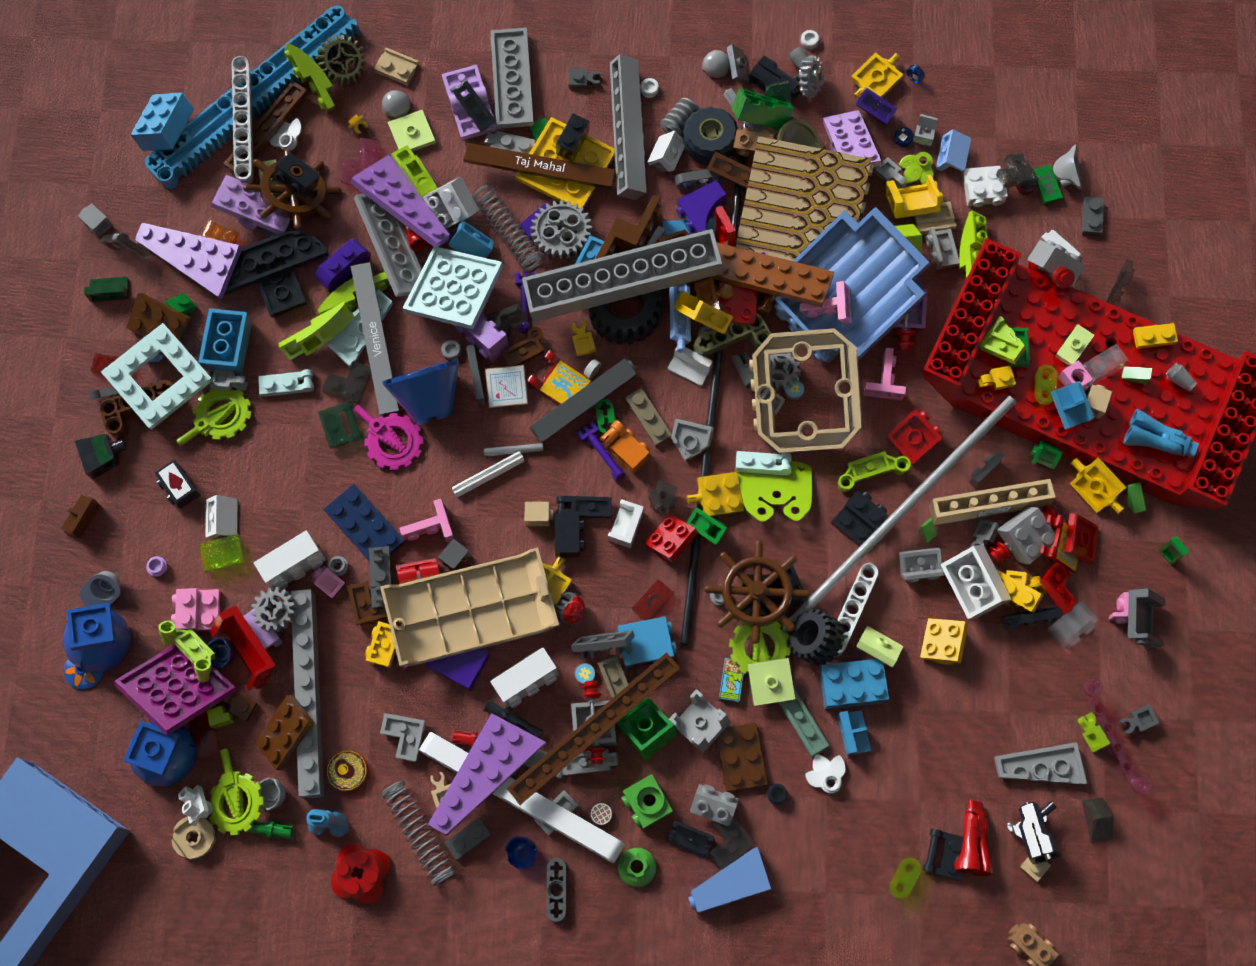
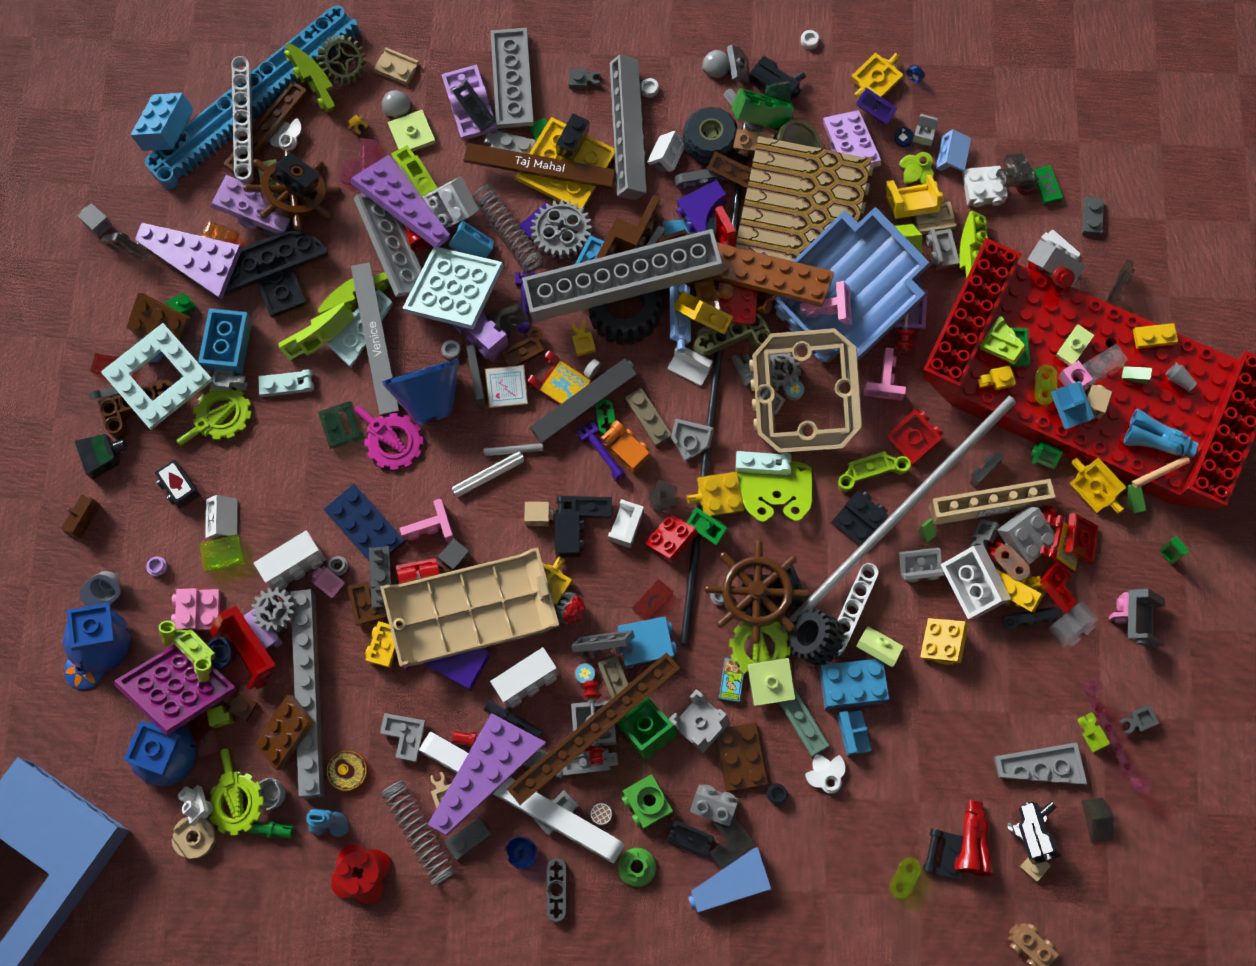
dark green panel [84,277,129,302] -> none
dark purple brick [315,239,371,293] -> none
clear smoke plate [322,362,371,404] -> none
light grey piece [660,98,700,135] -> none
light grey cone [789,46,808,70] -> none
light grey gear [799,56,825,97] -> none
light grey plate [874,157,907,189] -> none
light grey hat [1053,145,1082,189] -> none
none -> dark orange plate [995,545,1030,580]
none -> light nougat bar [1132,456,1190,488]

